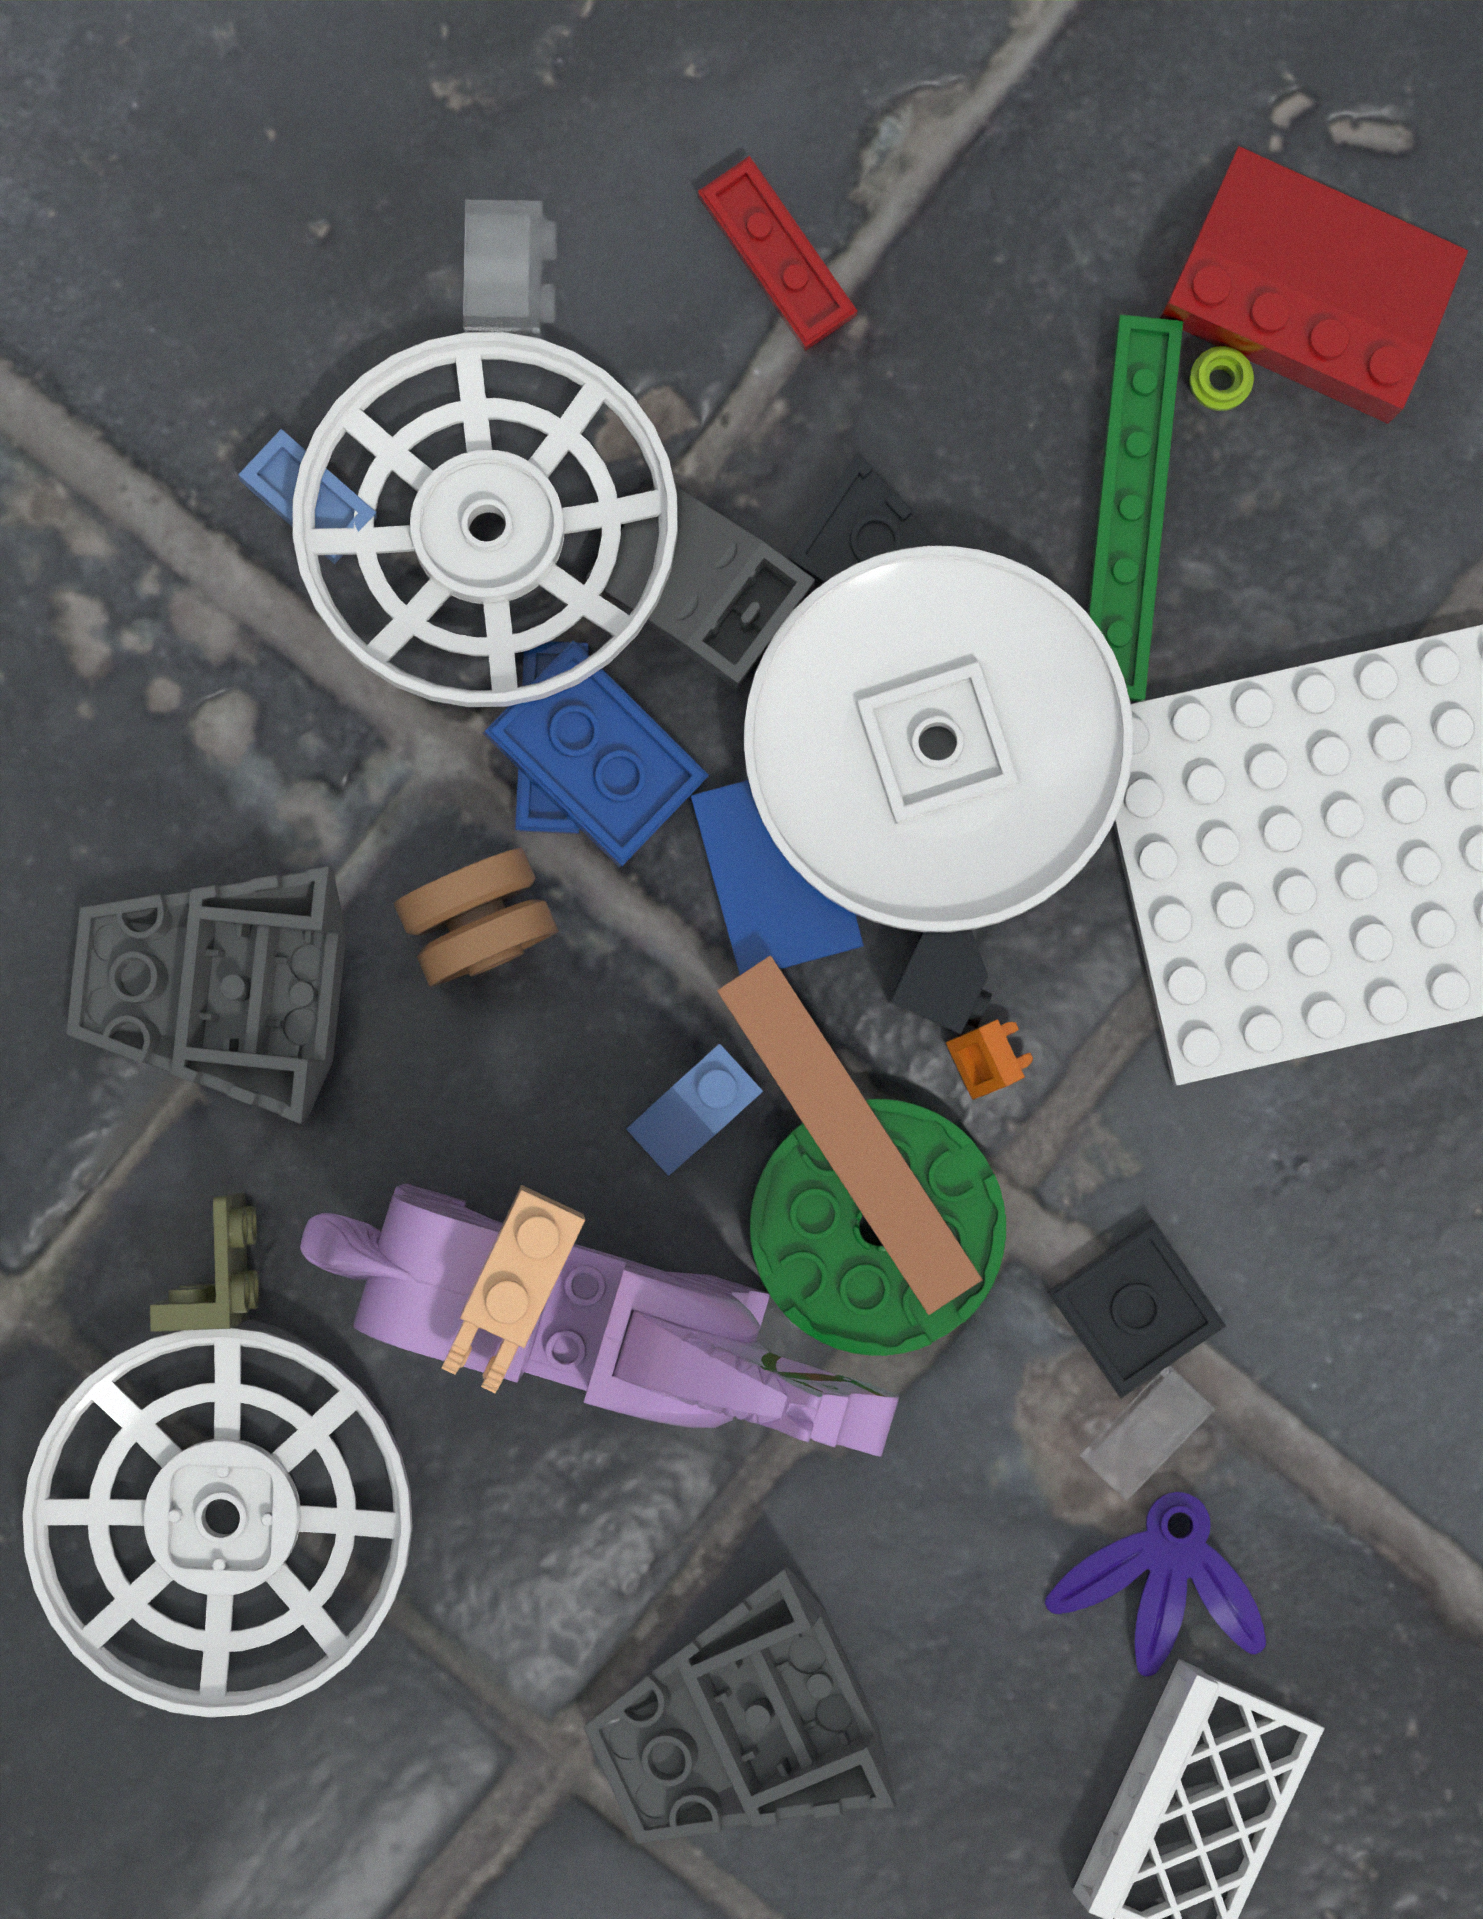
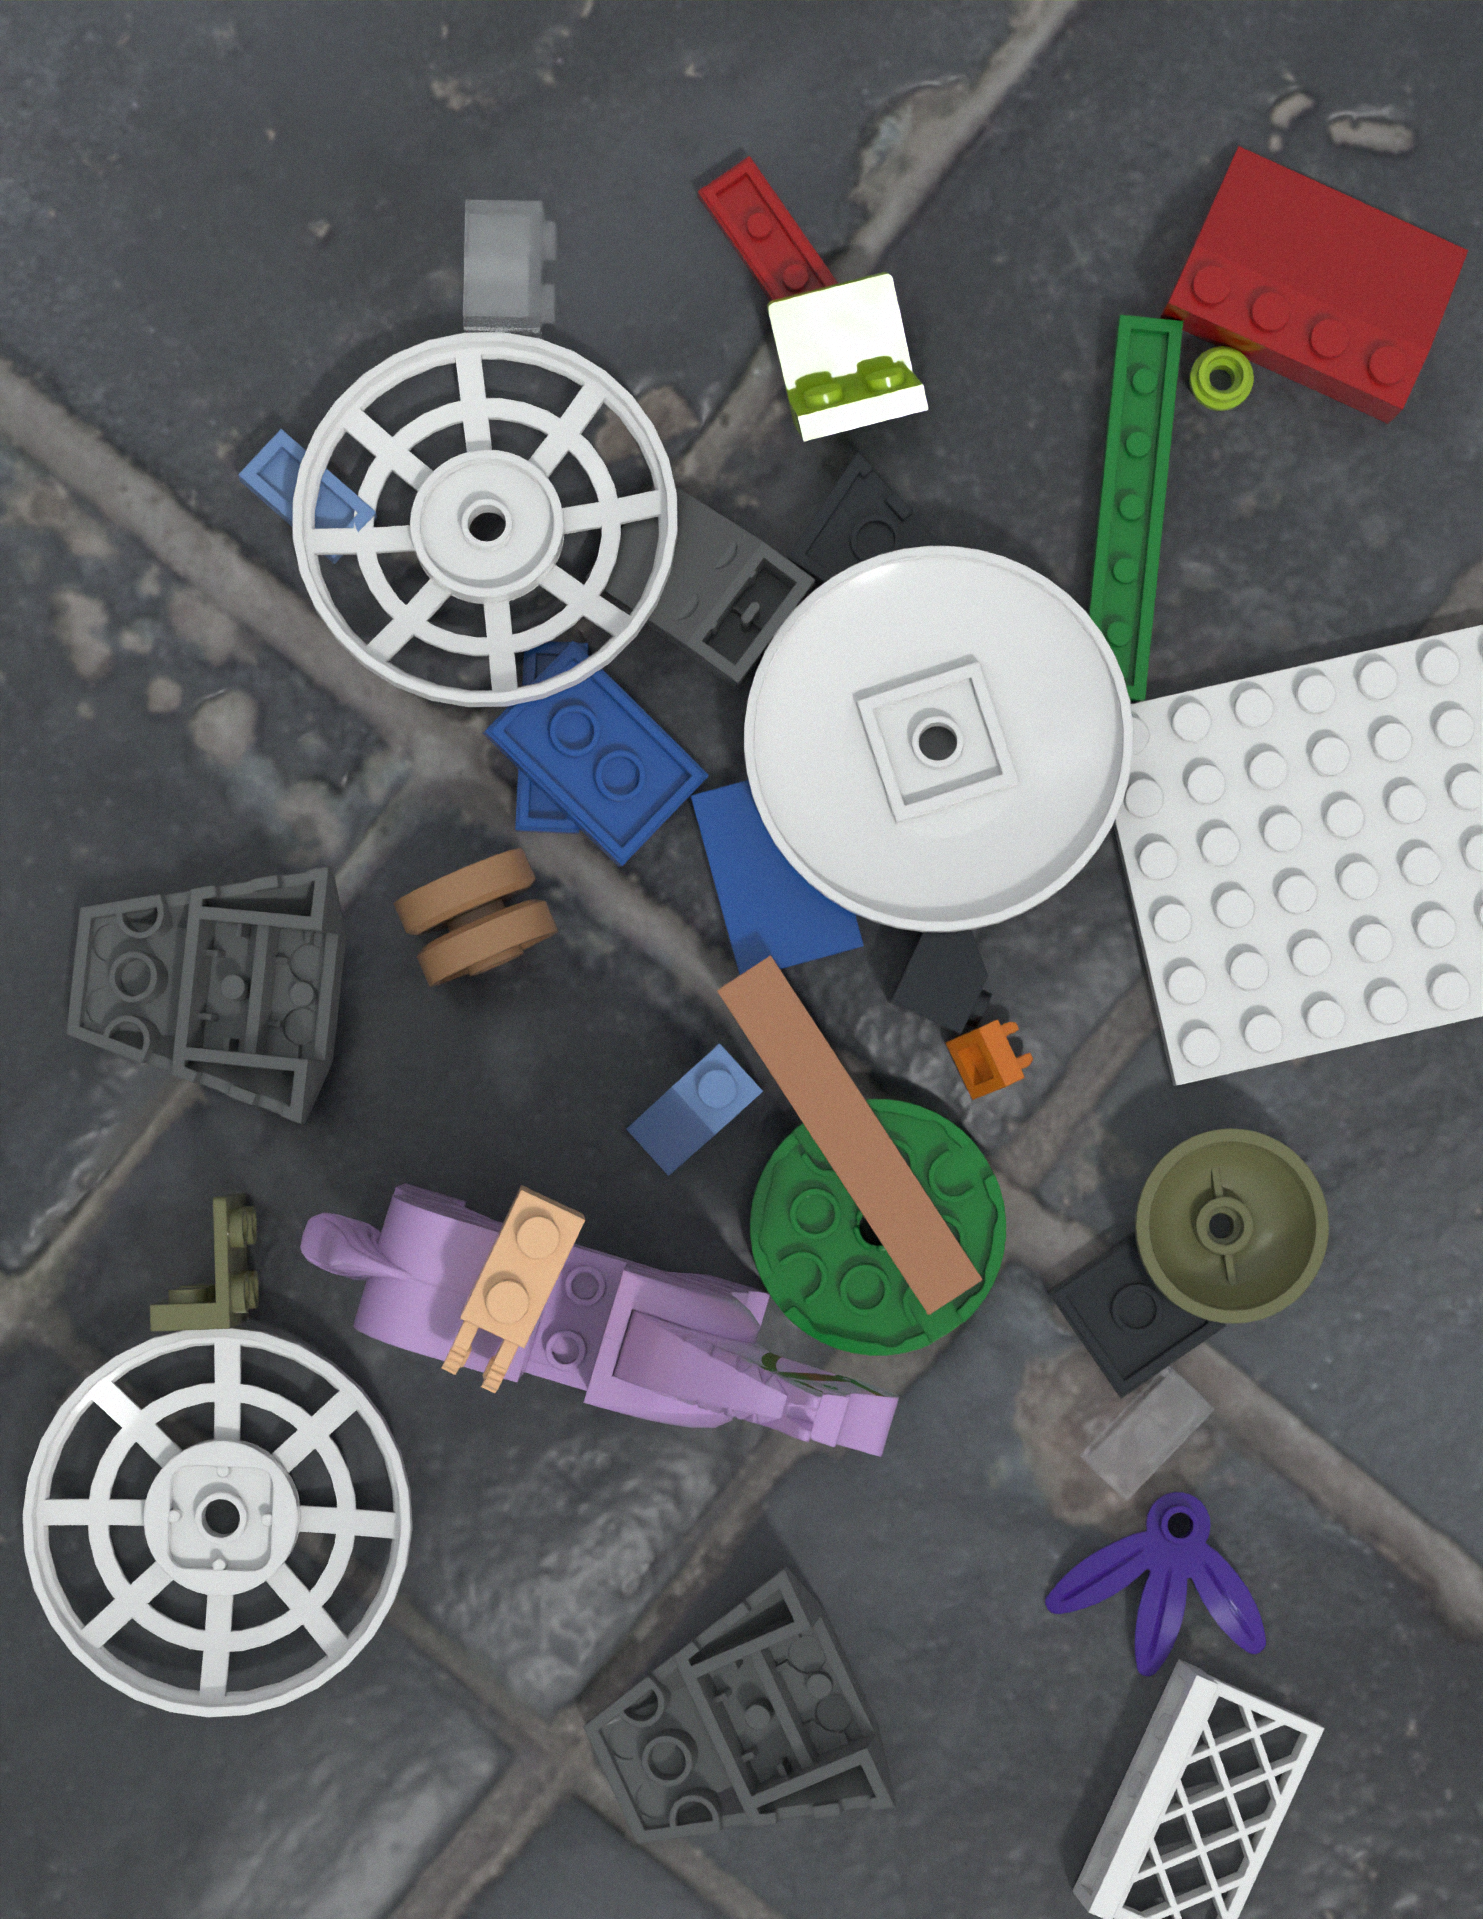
none -> bracket [767,272,928,441]
none -> olive hat [1135,1128,1329,1324]

